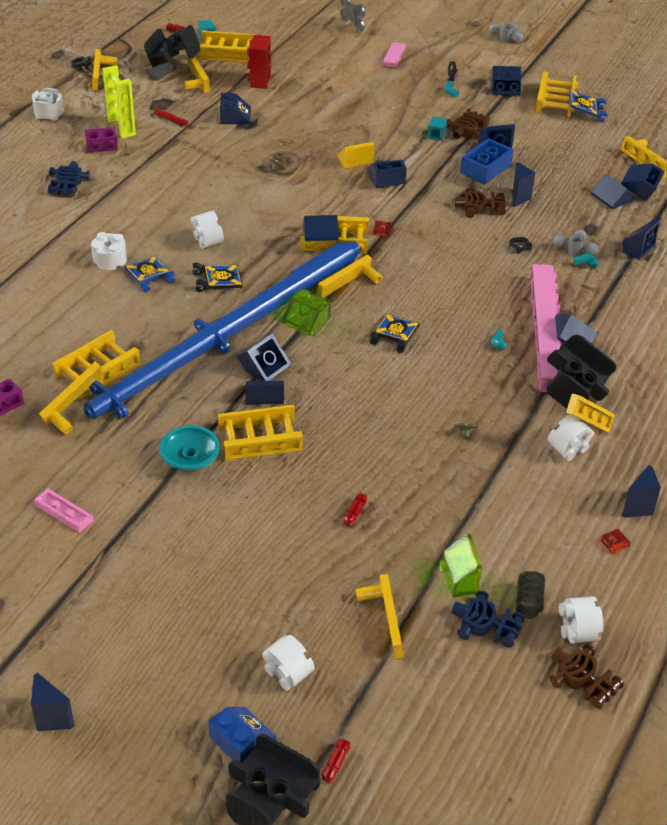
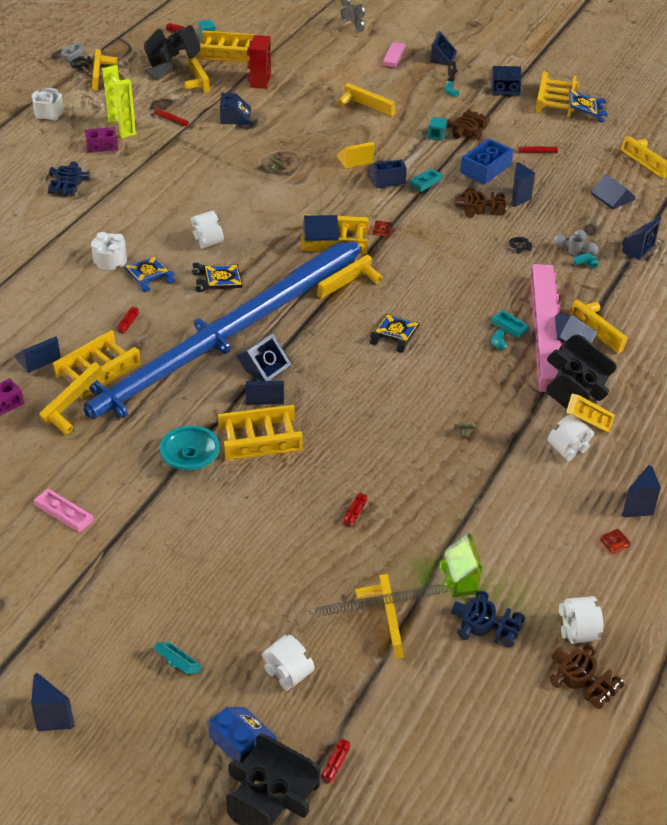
clear neon green slope [281,288,331,336] -> none
dark blue slope [478,124,515,148] -> none
light grey piece [489,22,523,42] -> none
clear smoke piece [516,571,546,619] -> none
dark blue slope [621,163,665,201] -> none
none -> dark blue slope [14,336,61,373]
none -> light grey plate [61,43,84,62]
none -> red axle [116,306,139,334]
none -> teal plate [154,642,202,674]
none -> dark grey piece [309,584,448,617]
none -> yellow piece [337,83,395,116]
none -> teal plate [410,168,442,192]
none -> dark blue slope [430,31,457,65]
none -> teal plate [491,310,530,339]
none -> red piece [518,146,558,153]
none -> yellow piece [569,300,628,353]

